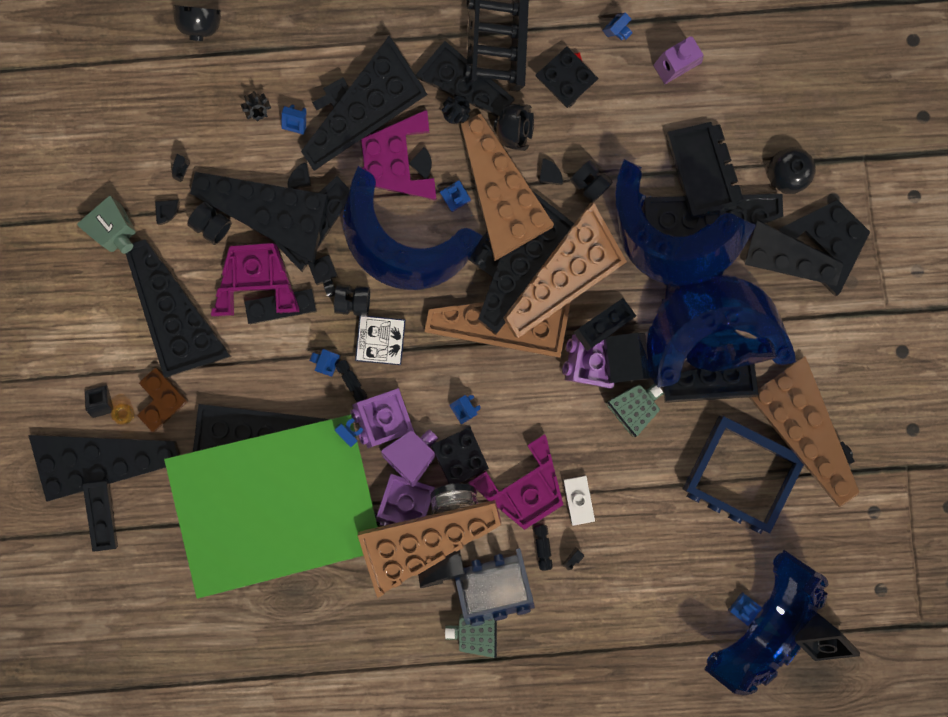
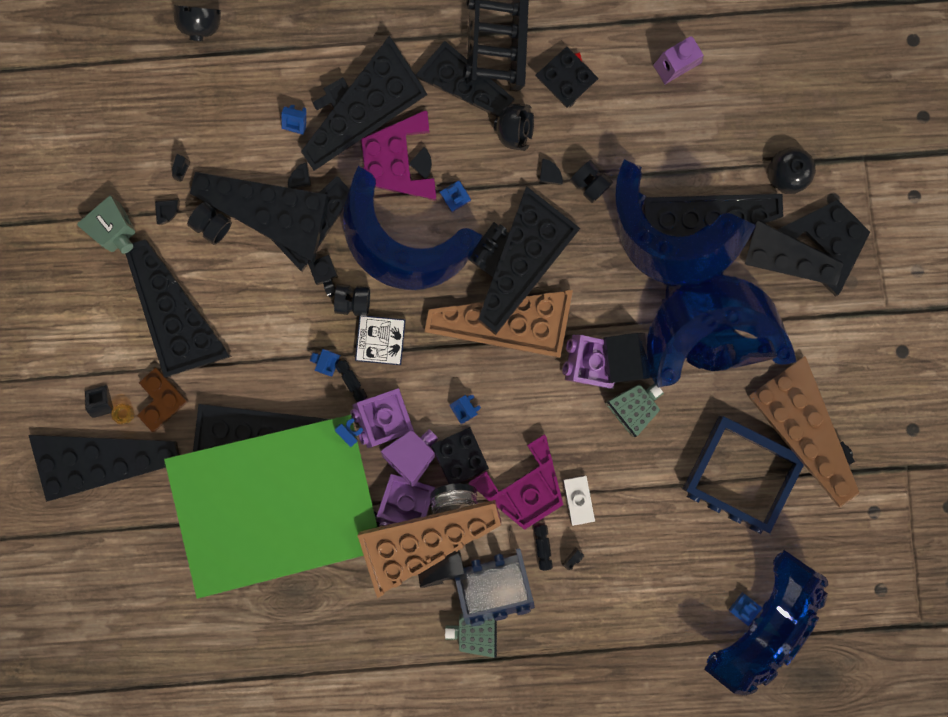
black plate [82,479,118,552] -> none
magenta wing [211,243,299,317] -> none
black gear [241,91,271,122] -> none
black plate [244,289,317,325] -> none
black gear [442,96,471,124] -> none
medium nougat wing [461,113,554,261] -> none
medium nougat wing [503,203,627,338] -> none
black plate [573,298,636,351] -> none
blue tile [602,12,632,40] -> none
black wing [662,350,759,403] -> none
black hinge [666,122,744,219] -> none
black slope [795,612,860,661] -> none

